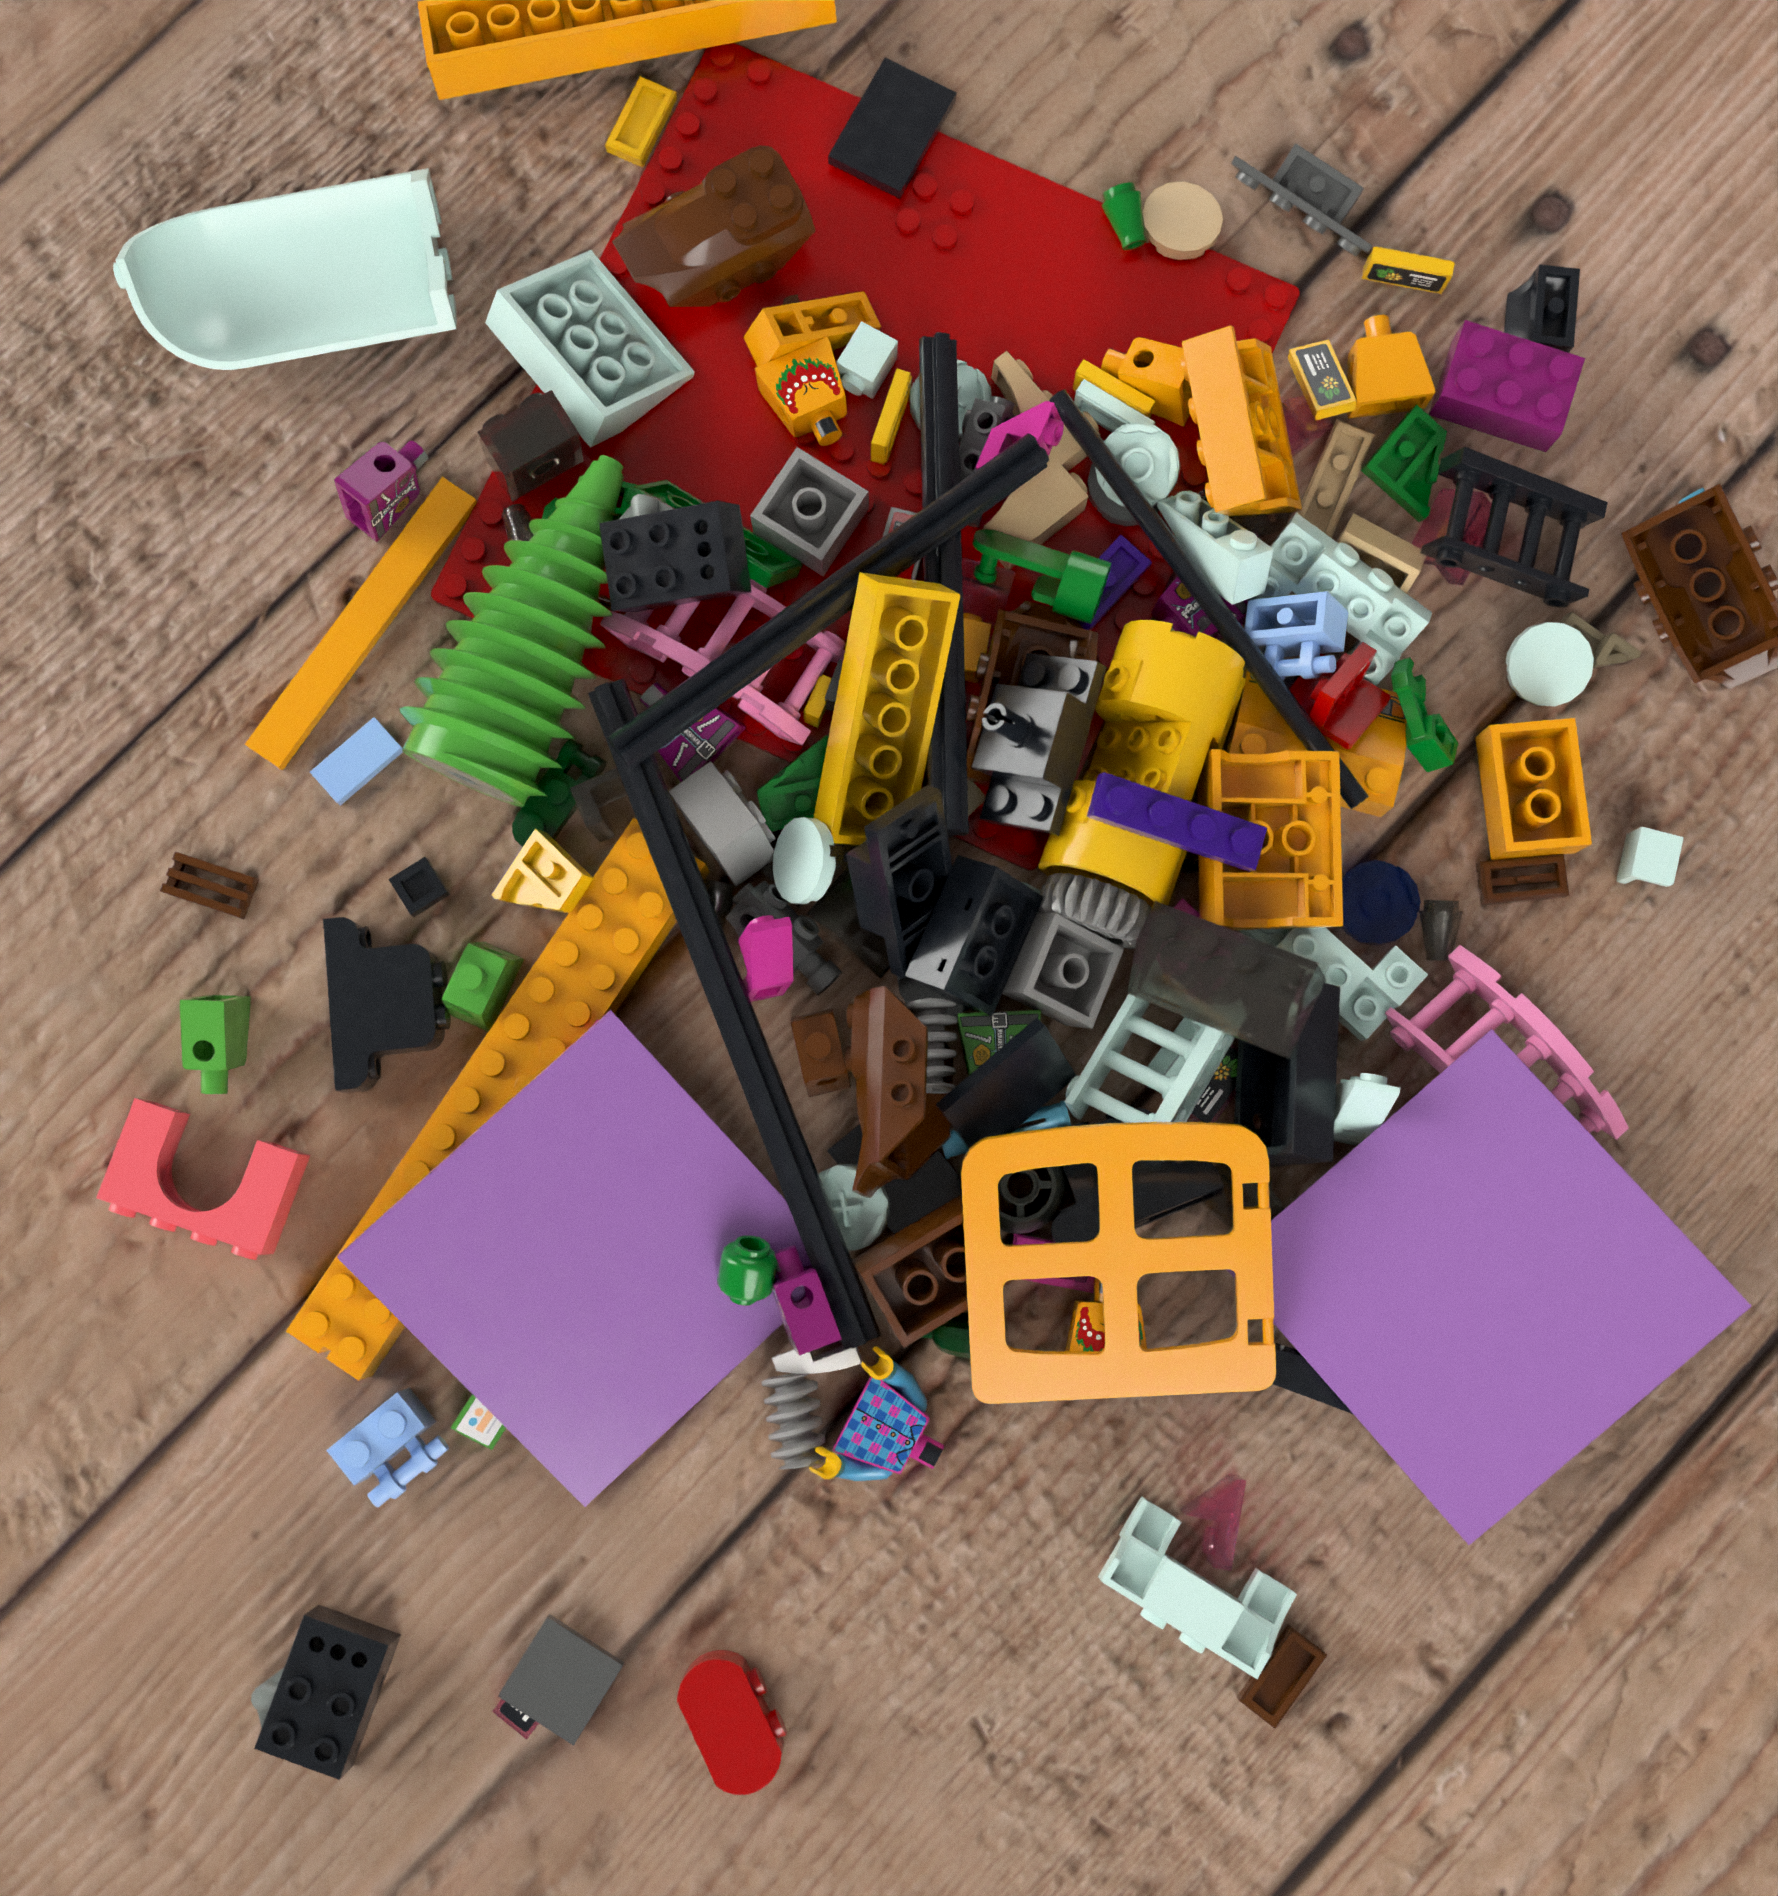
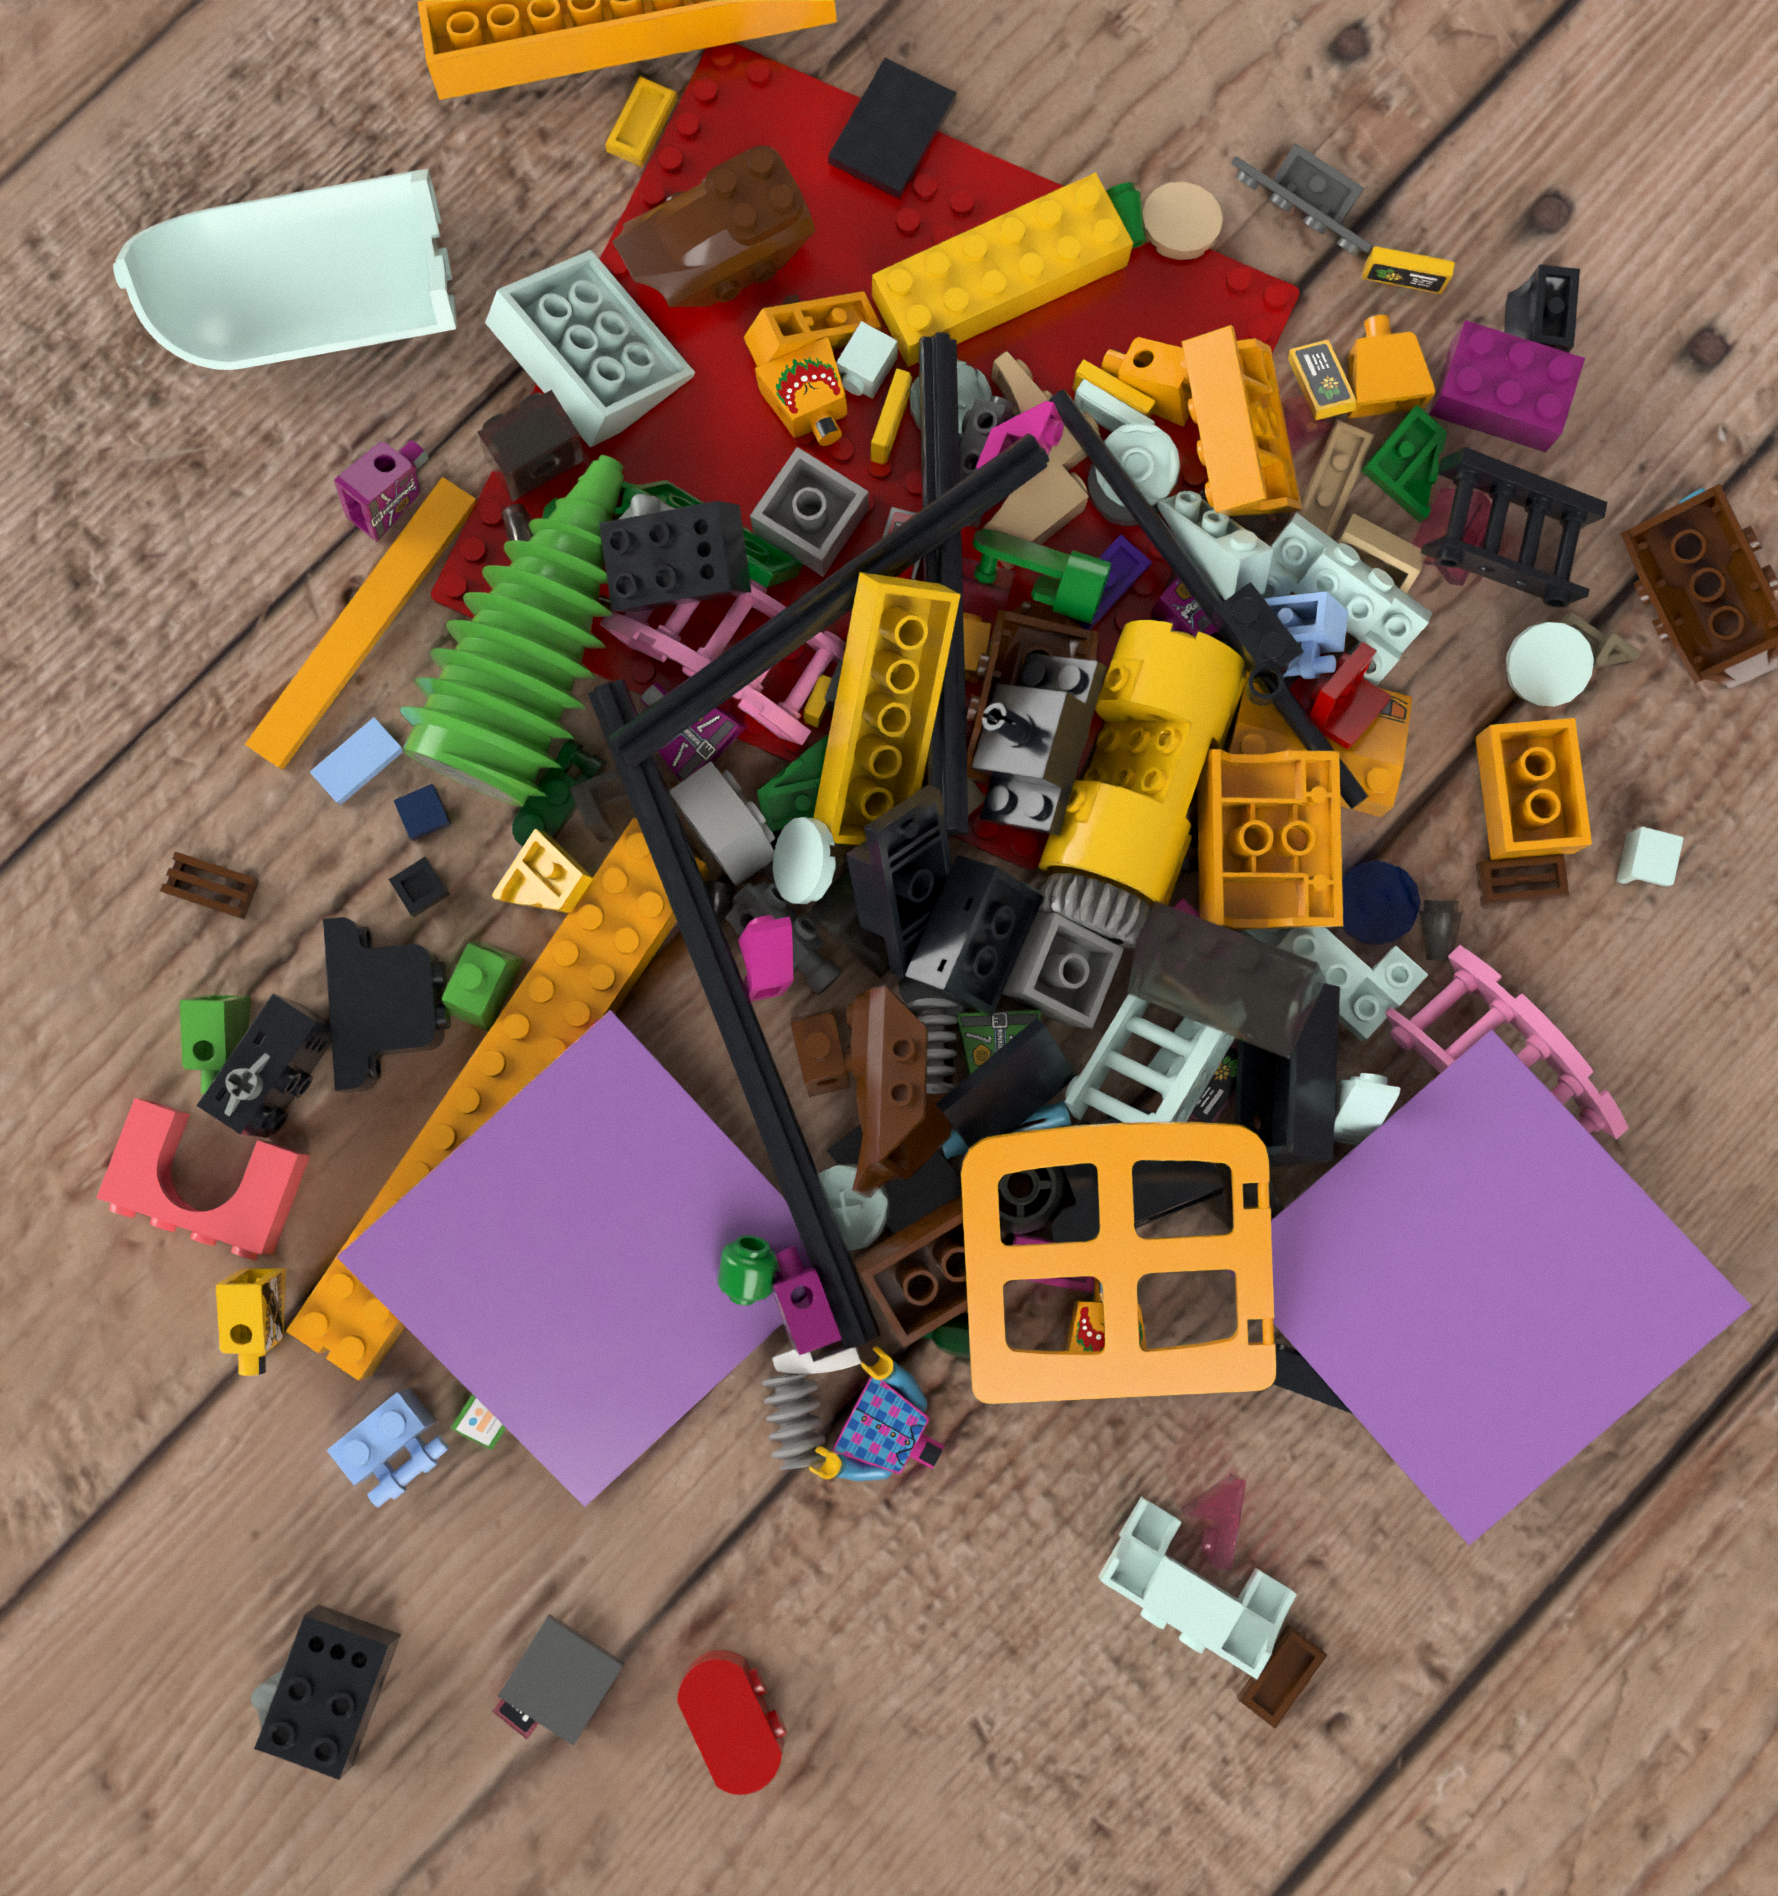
dark purple plate [1086,772,1267,872] -> none
green piece [1391,657,1459,773] -> none
none -> black piece [196,994,332,1138]
none -> yellow torso [216,1268,286,1376]
none -> dark blue tile [393,783,451,841]
none -> yellow brick [872,172,1133,367]
none -> black hinge [1211,582,1304,706]

